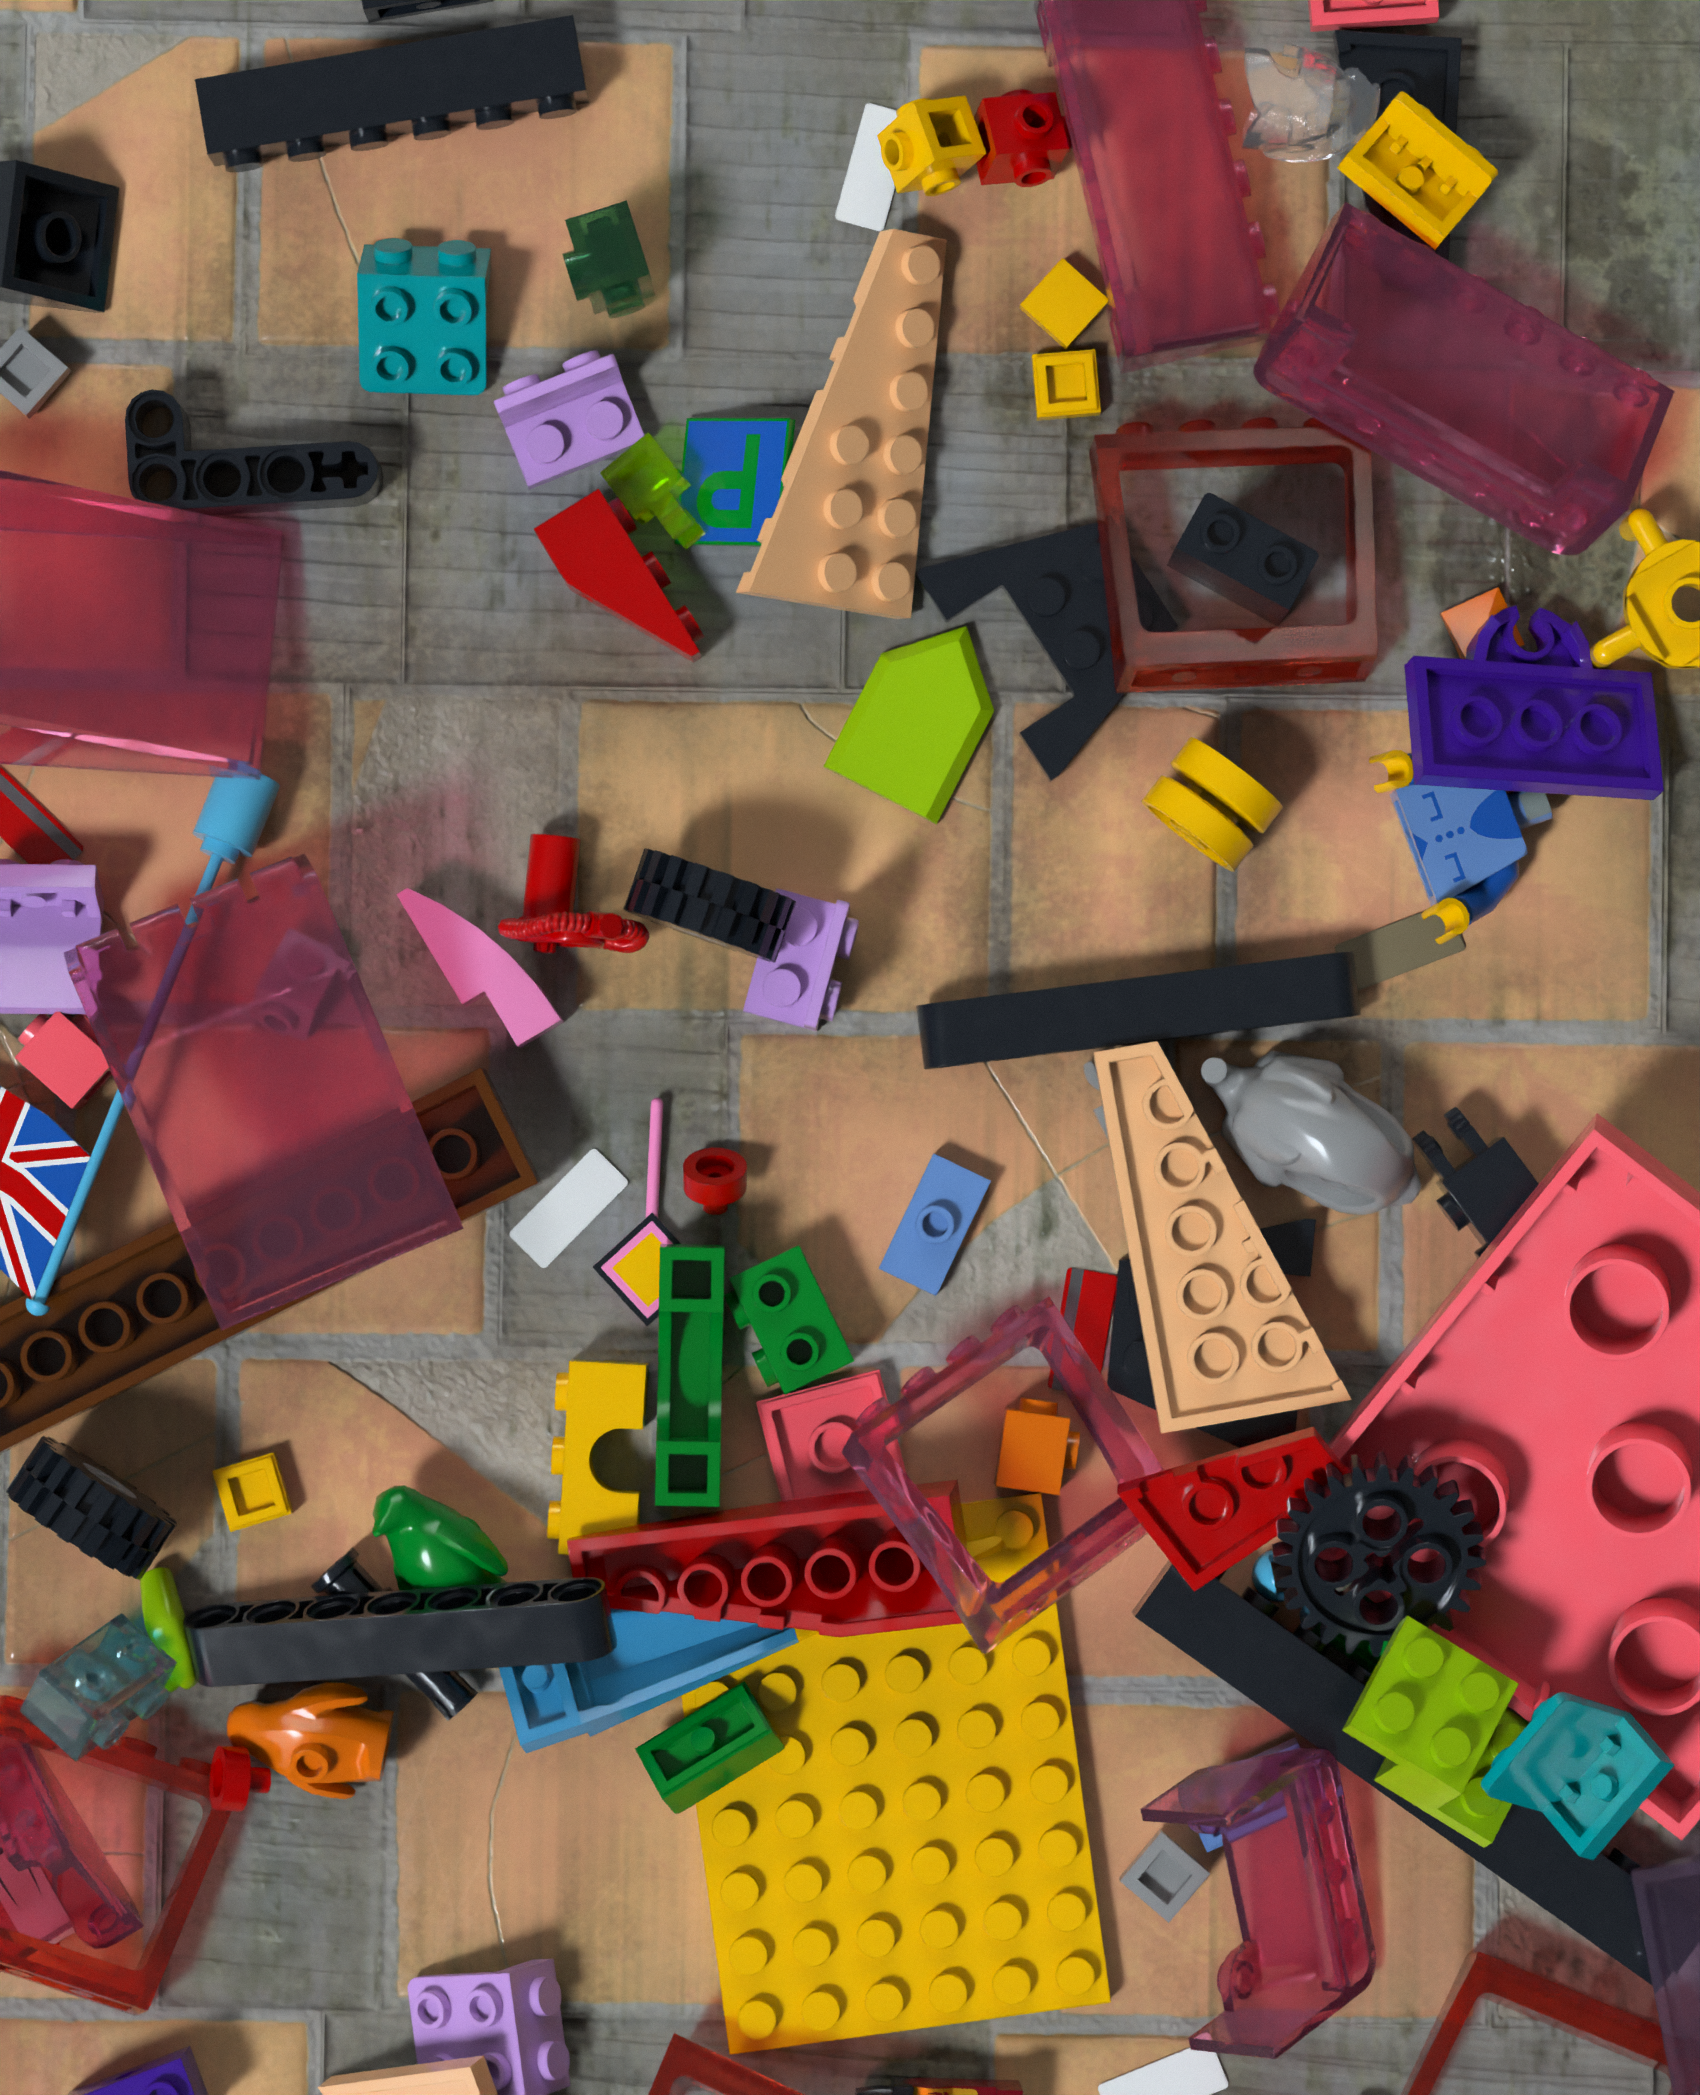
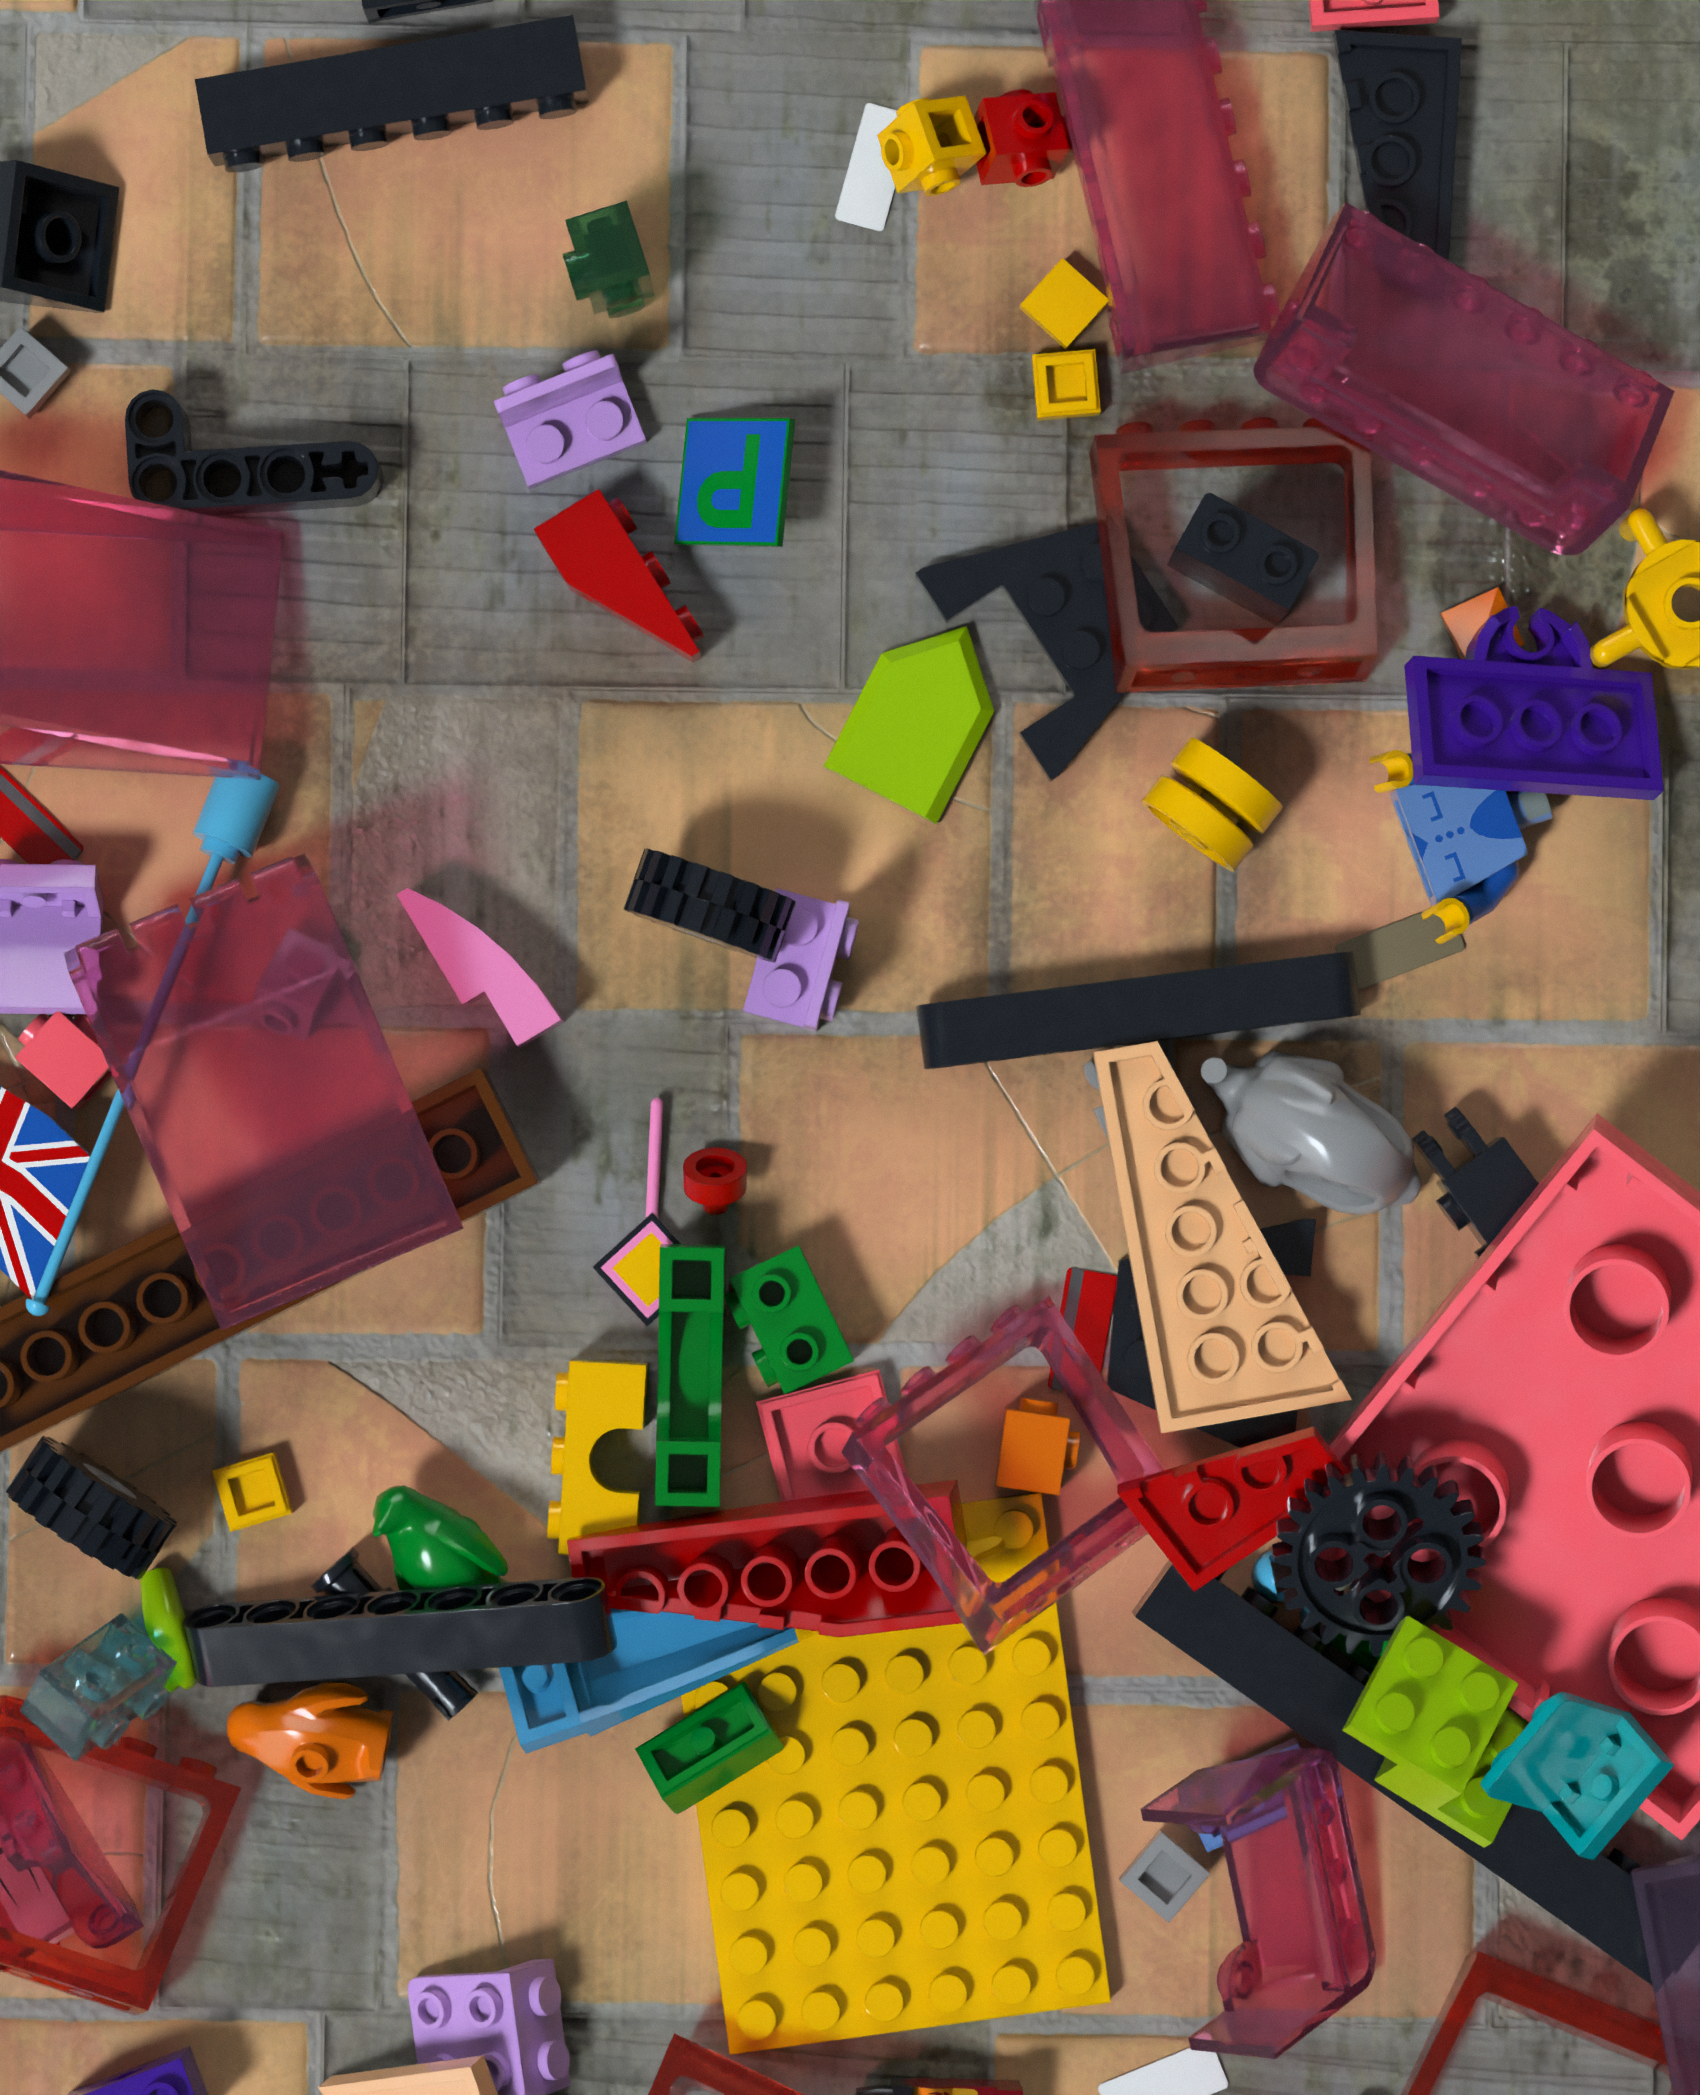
red tile [209,1745,271,1812] -> none
teal bracket [357,238,491,396] -> none
red piece [497,834,650,954] -> none
white sticker [510,1149,628,1268] -> none
clear neon green plate [600,432,706,550] -> none
light nougat wing [736,229,947,619] -> none
medium blue plate [878,1153,991,1296] -> none
clear helmet [1241,43,1380,162] -> none
yellow bracket [1337,91,1498,250] -> none

